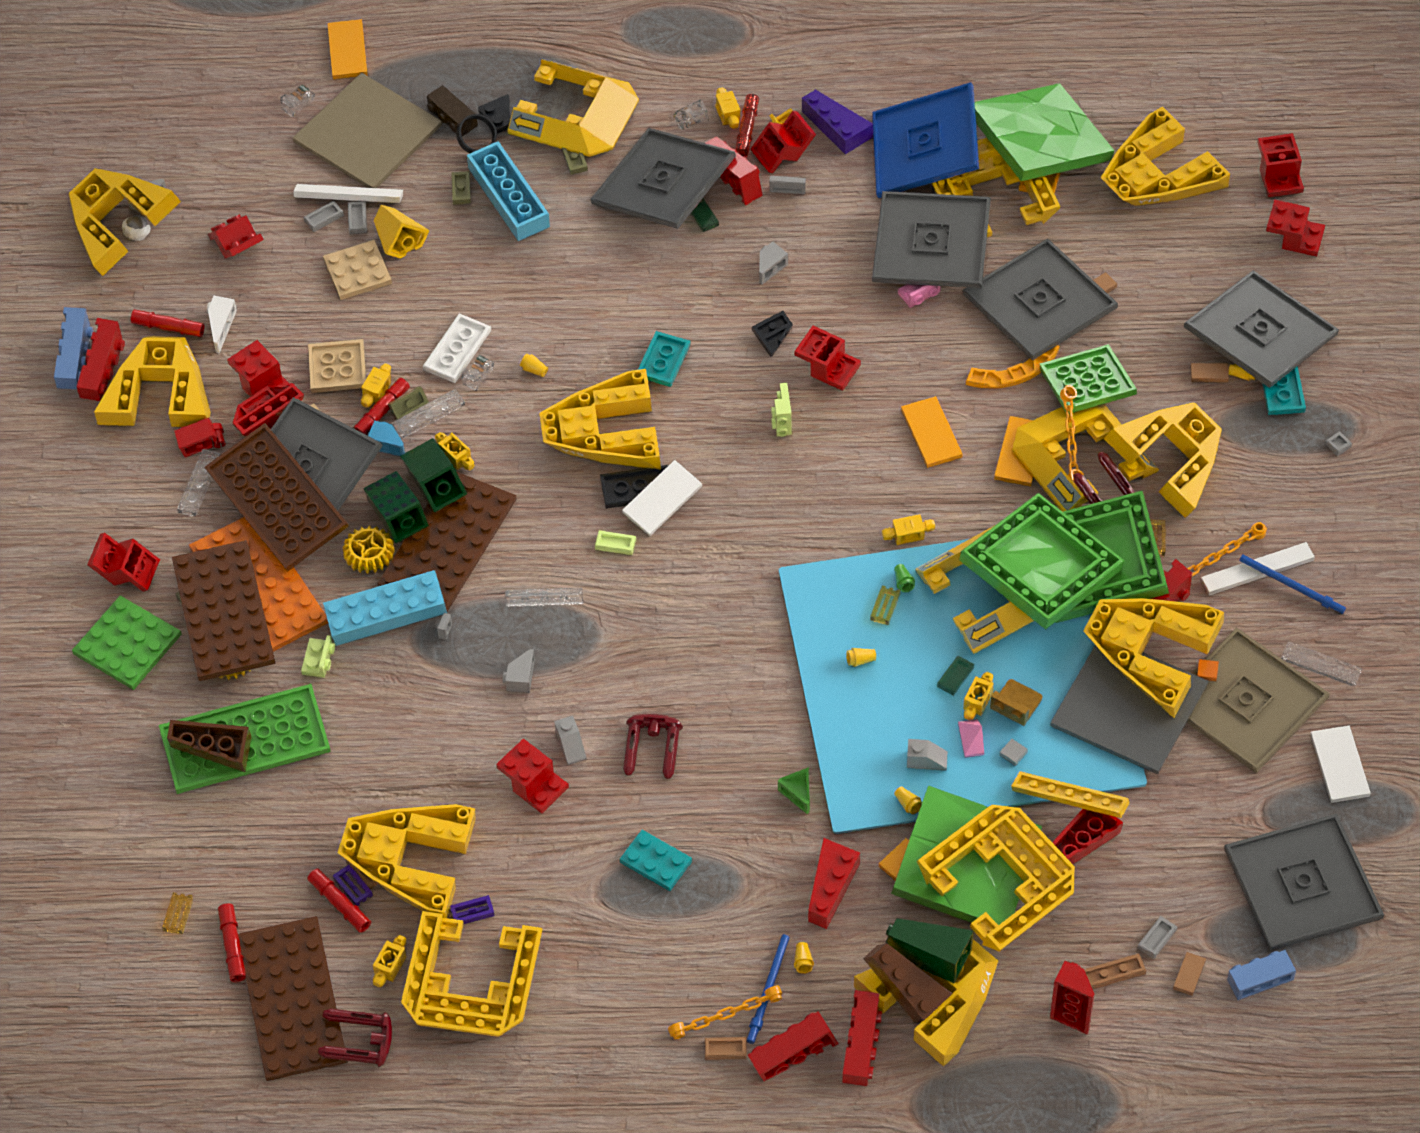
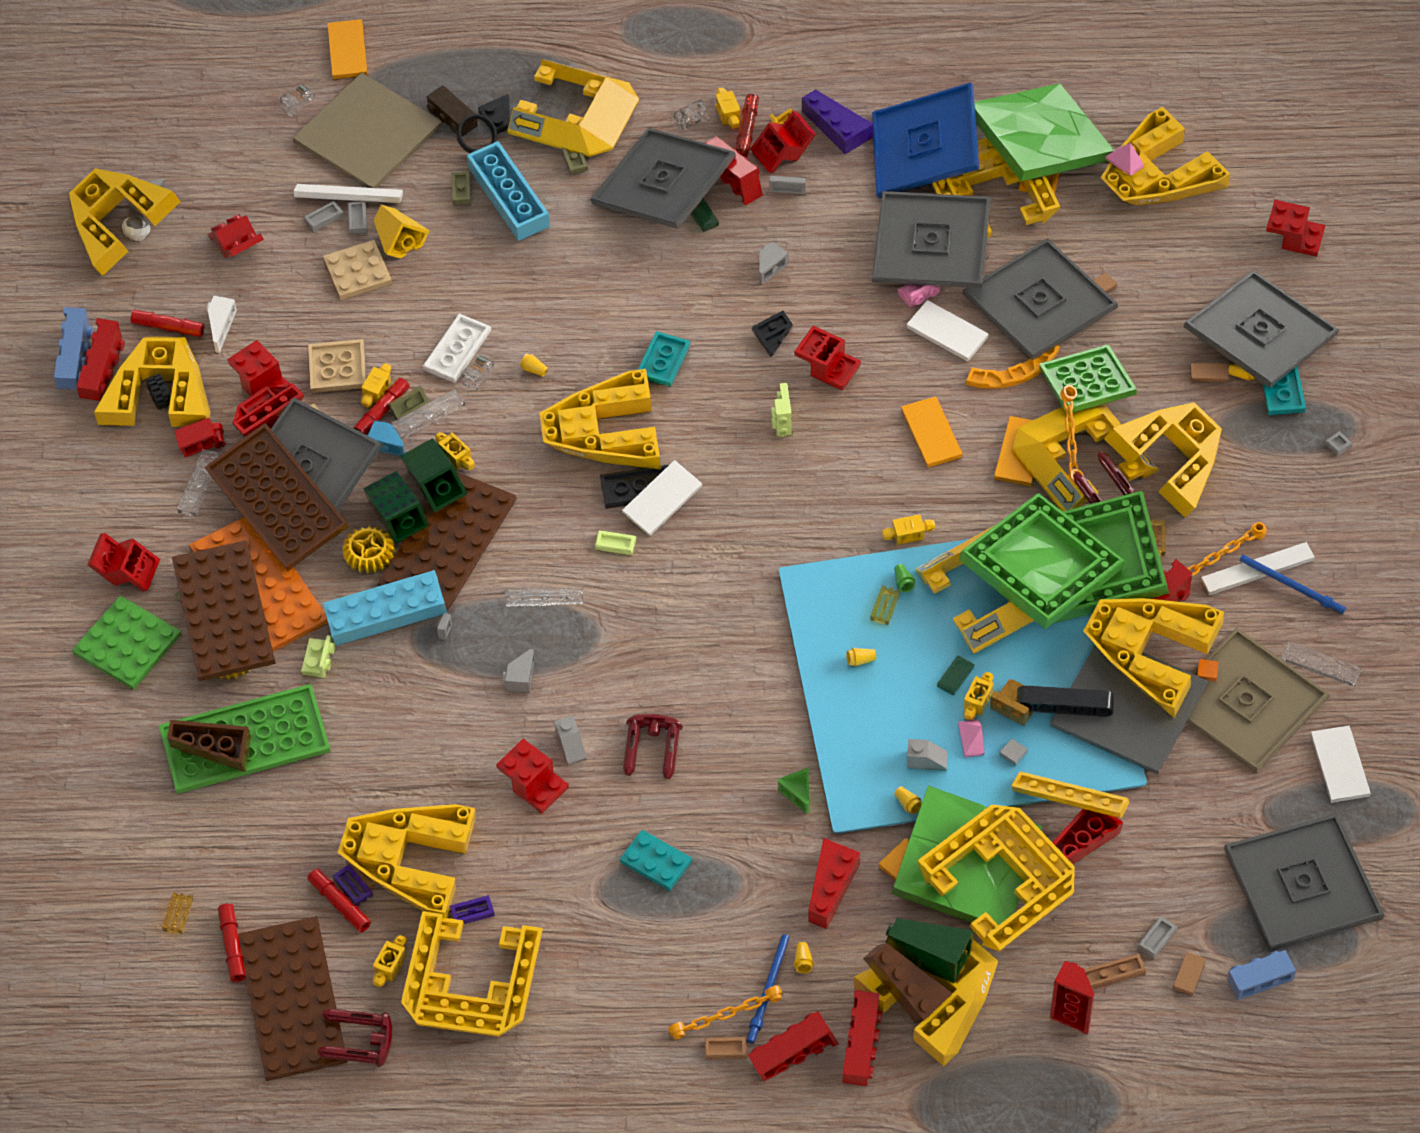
red bracket [1257,133,1304,198] -> none
none -> black tyre [145,373,171,410]
none -> white tile [907,300,988,362]
none -> black beam [1016,685,1114,717]
none -> bright pink slope [1105,143,1144,176]

